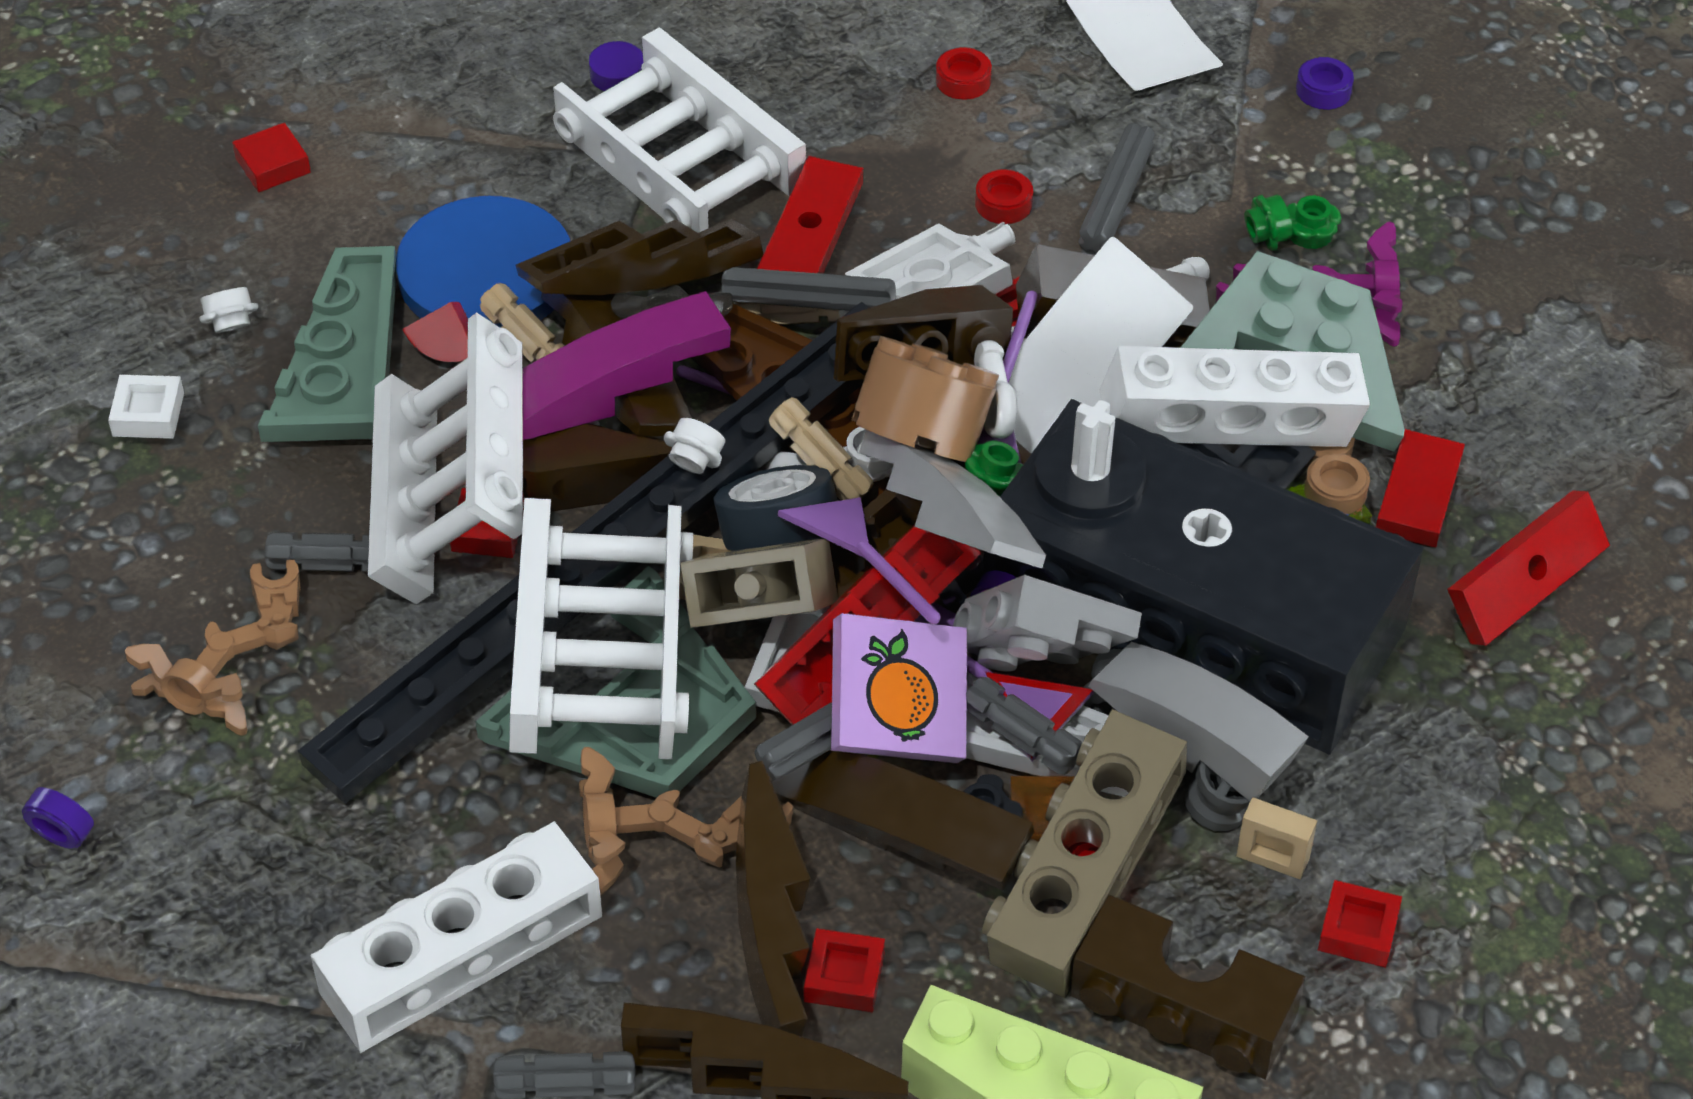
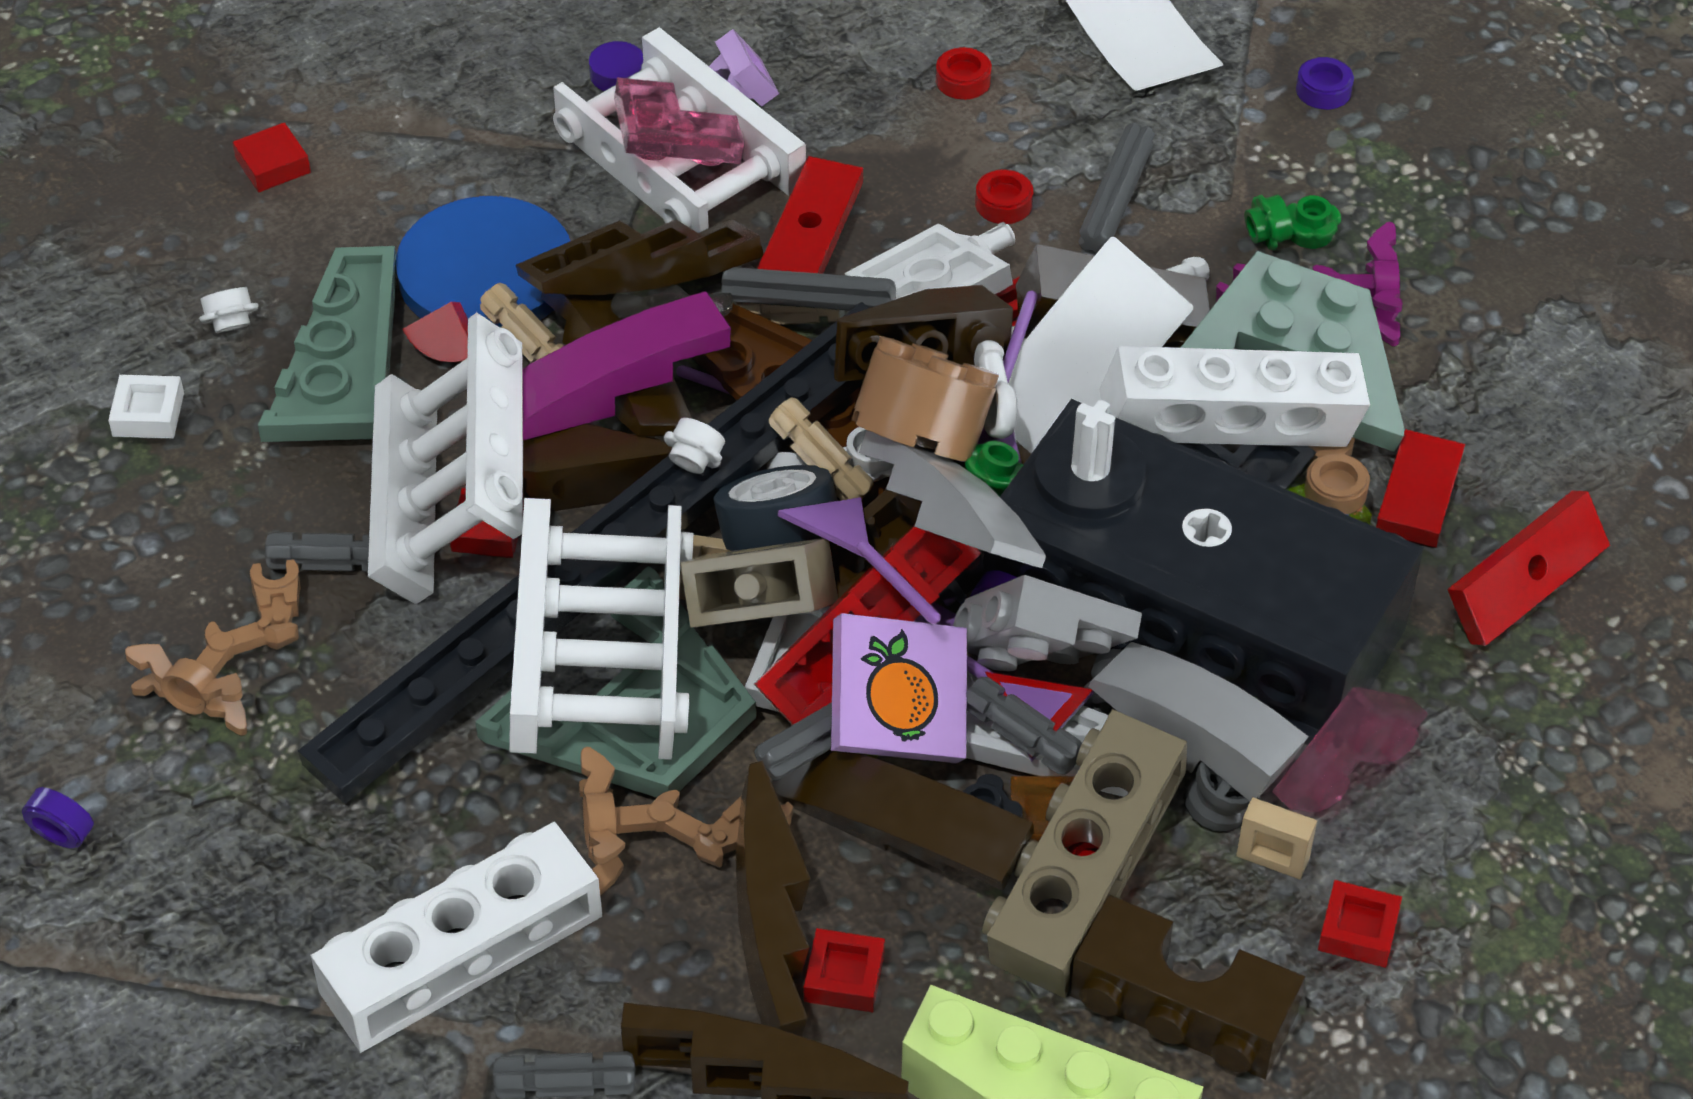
none -> clear pink plate [614,77,744,166]
none -> lavender tile [709,29,779,107]
none -> clear pink plate [1272,687,1428,813]

